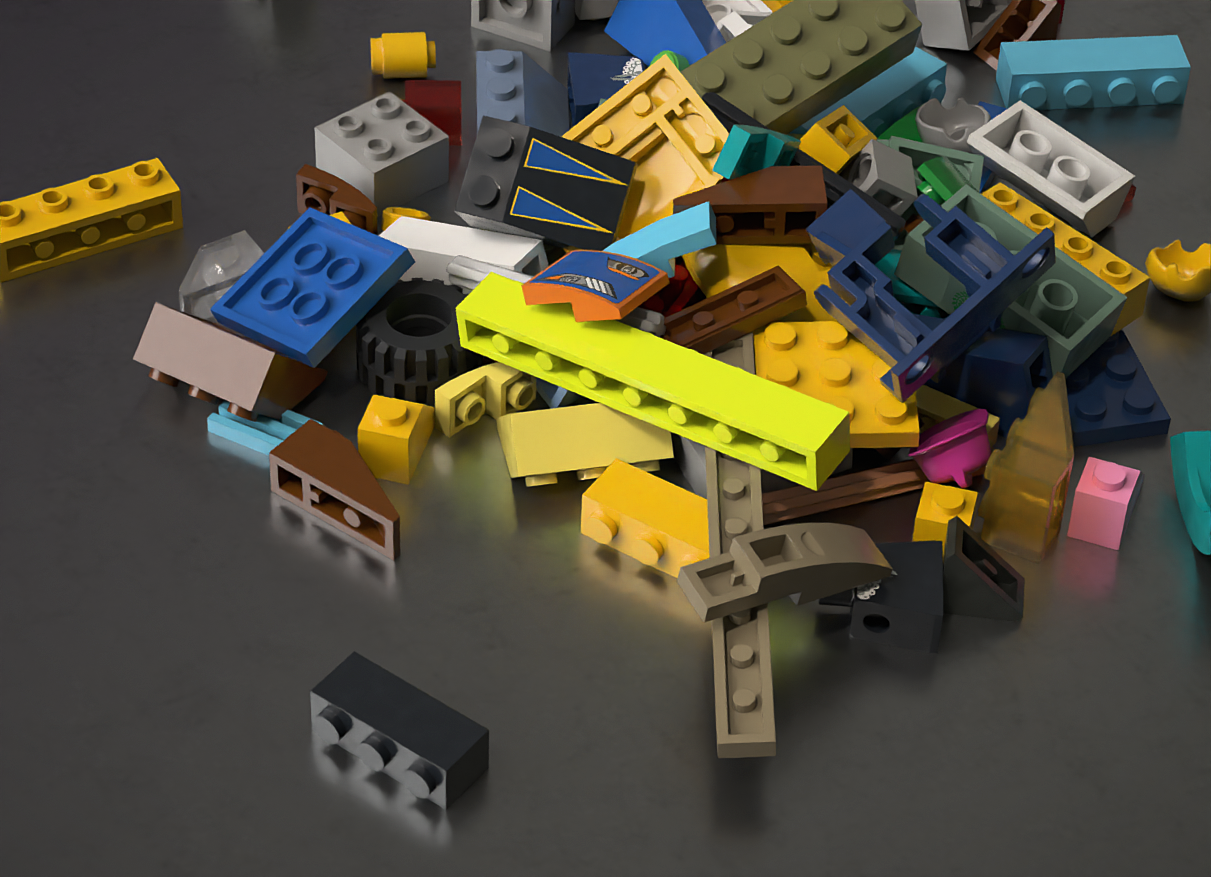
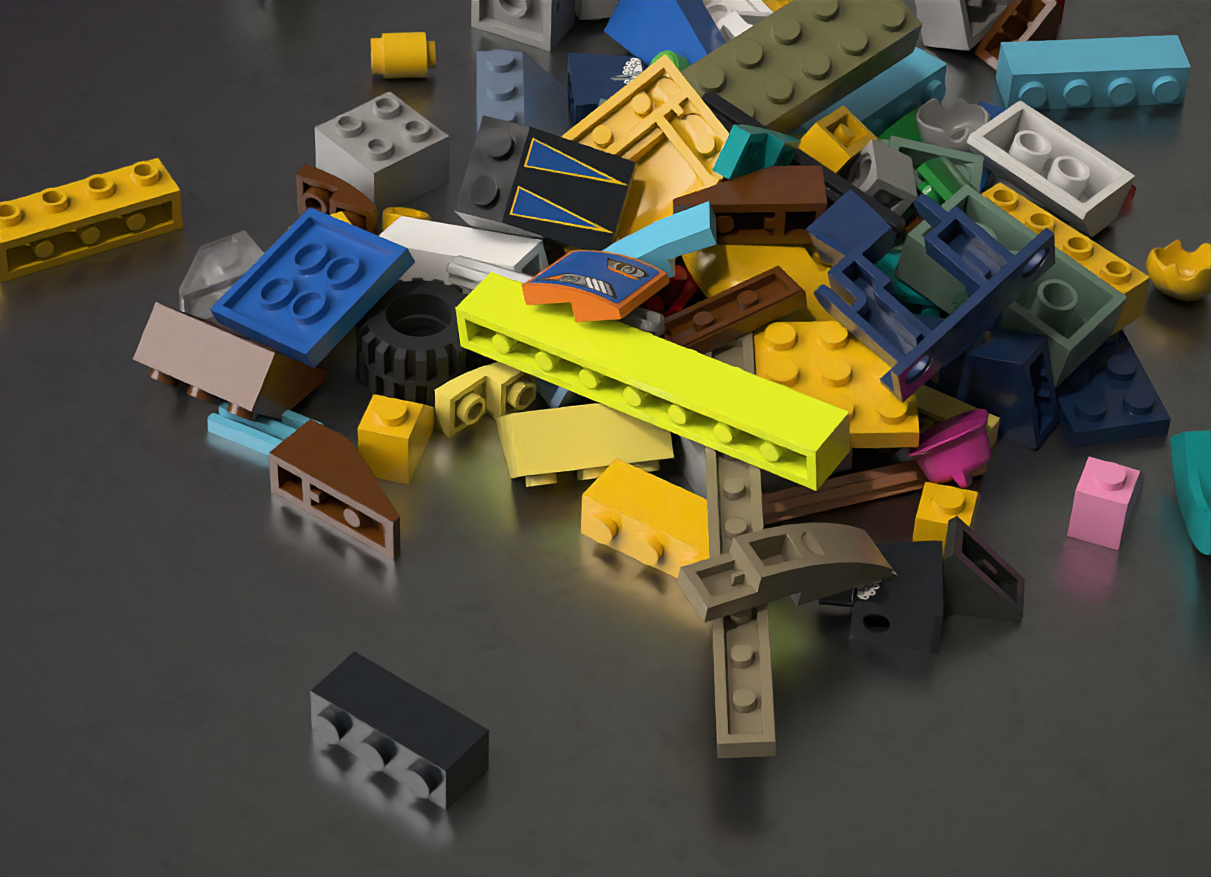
clear red brick [400,80,462,146] -> none
clear yellow slope [978,371,1074,564] -> none

